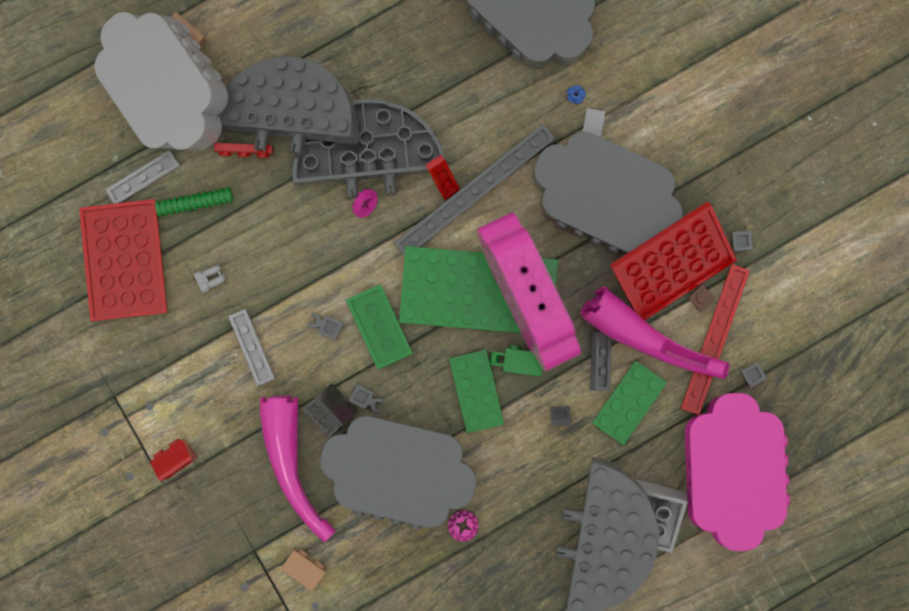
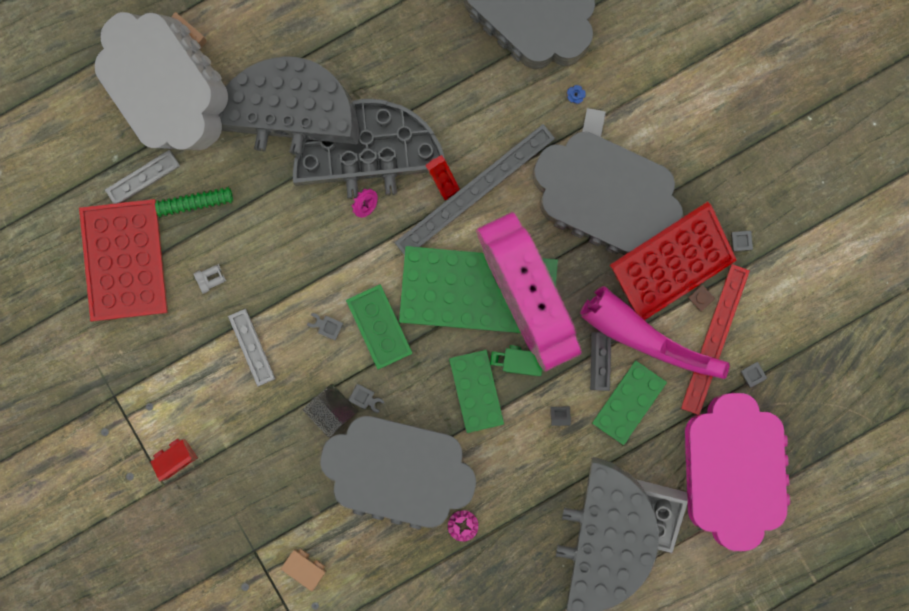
red plate [214,143,274,159] -> none
dark pink brick [260,396,336,542] -> none

